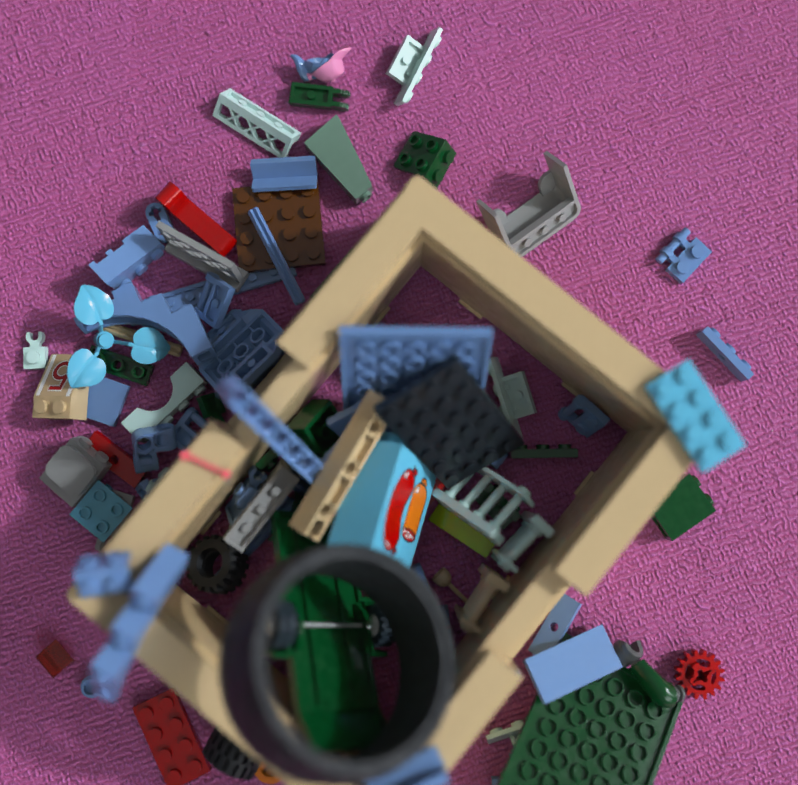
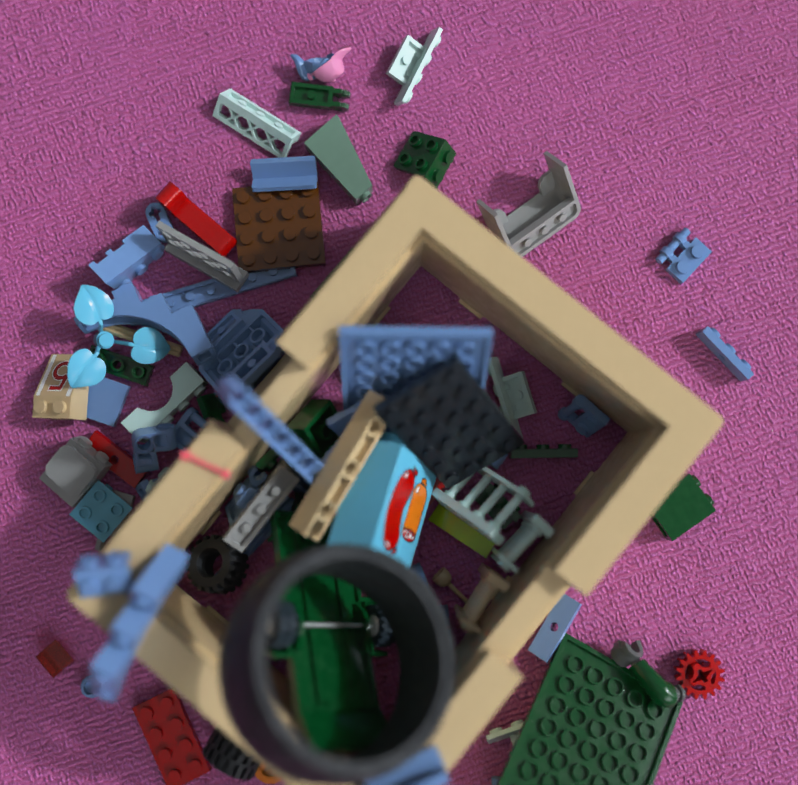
light aqua plate [23,331,48,370] -> none
medium blue plate [194,272,236,329] -> none
medium blue axle [248,207,305,306] -> none
medium blue tile [523,624,623,705] -> none
medium azure plate [644,359,747,473] -> none

